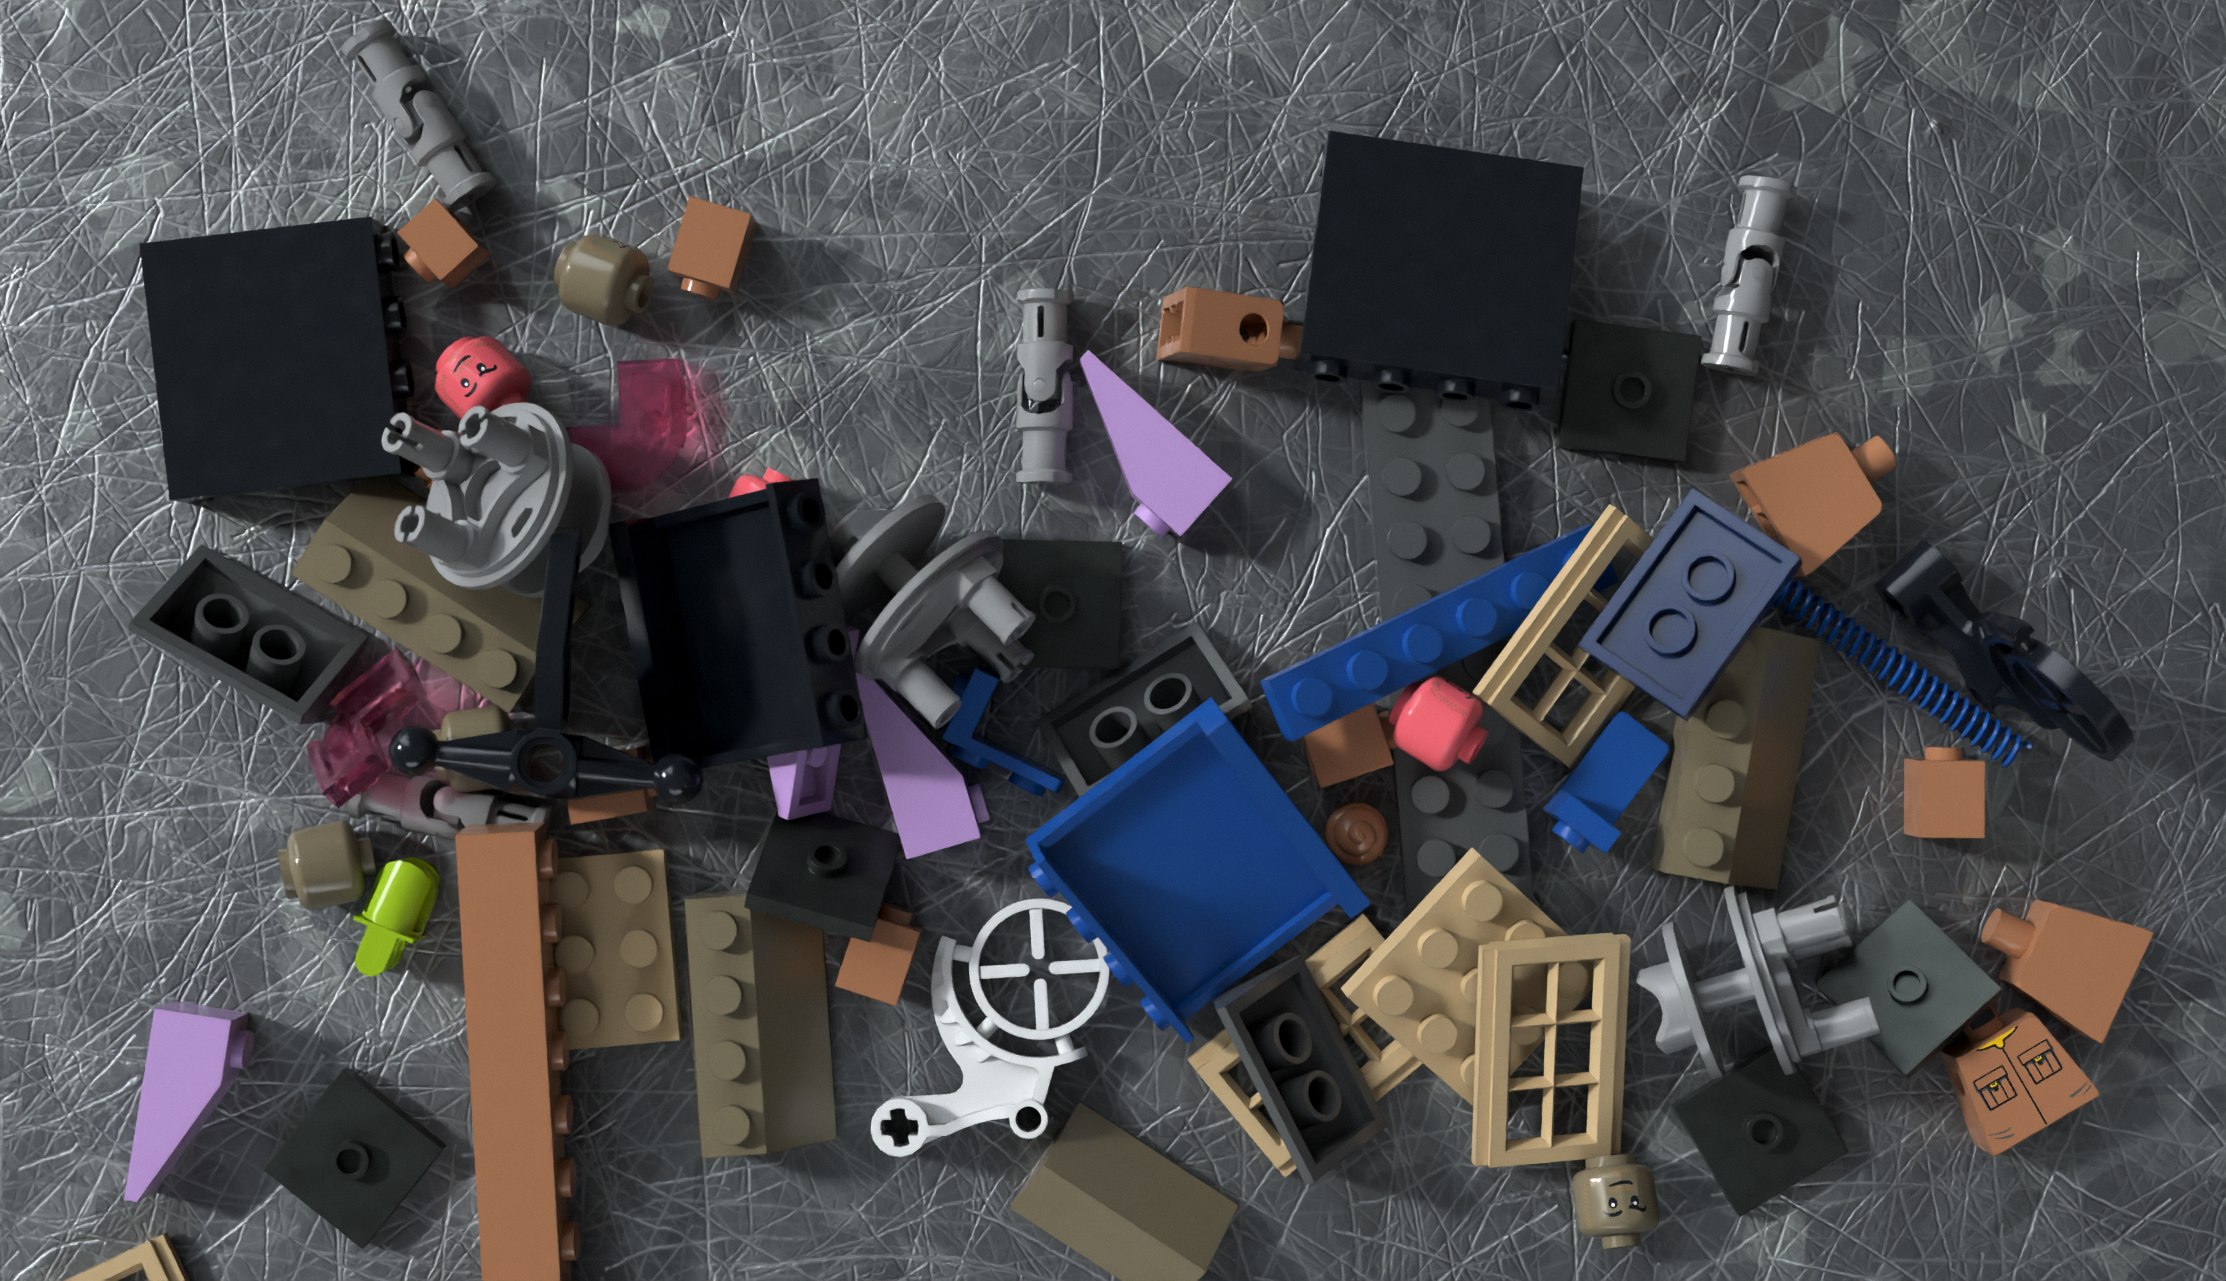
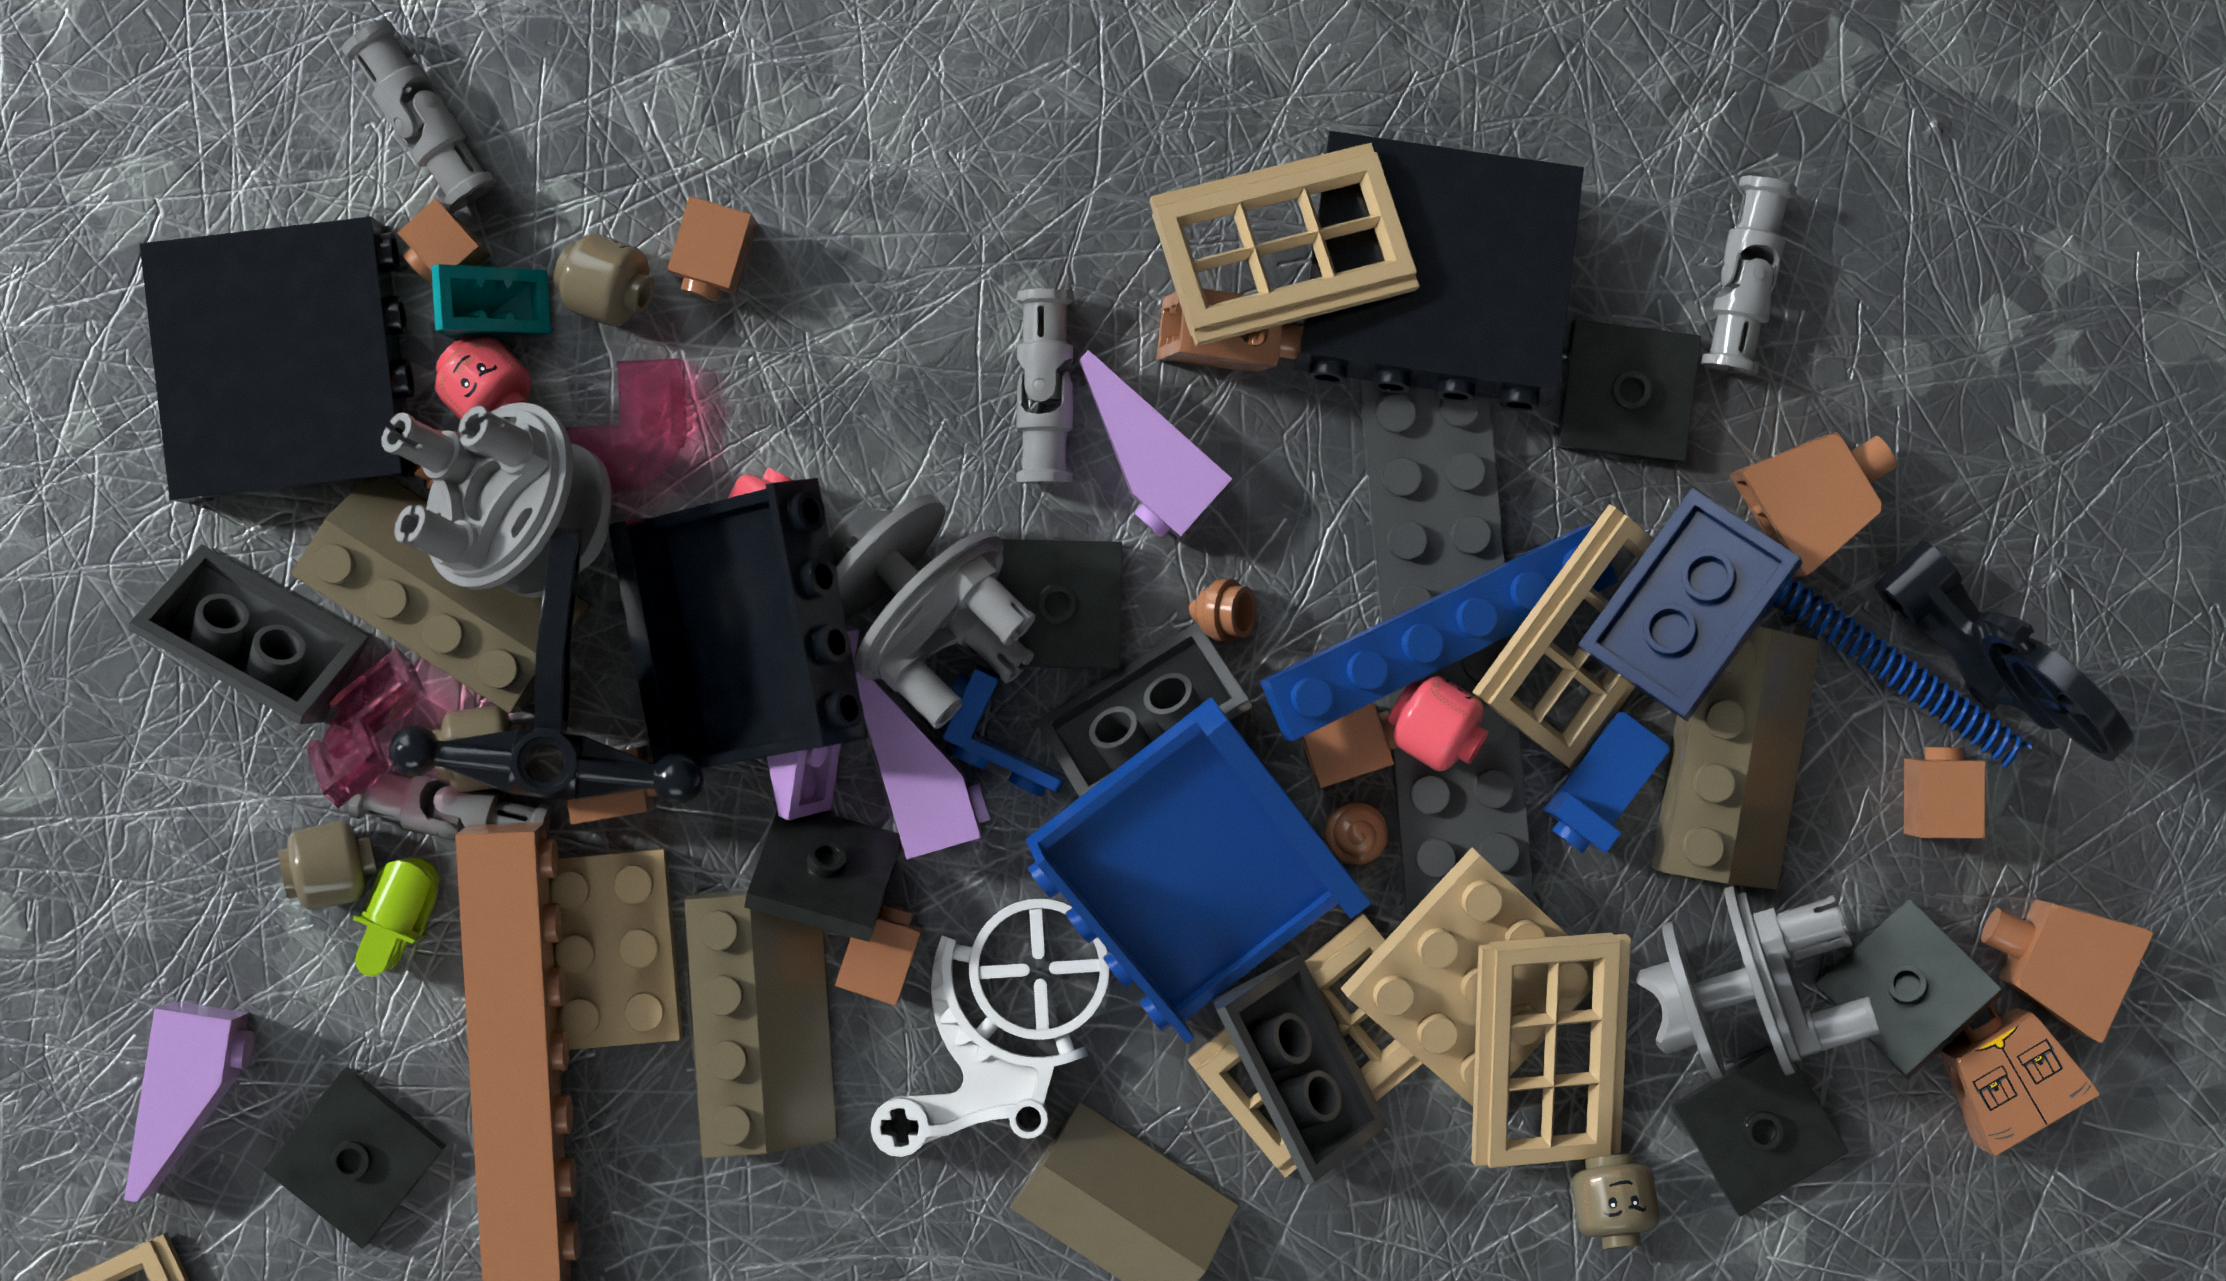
none -> teal slope [431,264,551,340]
none -> tan piece [1149,143,1419,346]
none -> nougat plate [1188,579,1257,643]

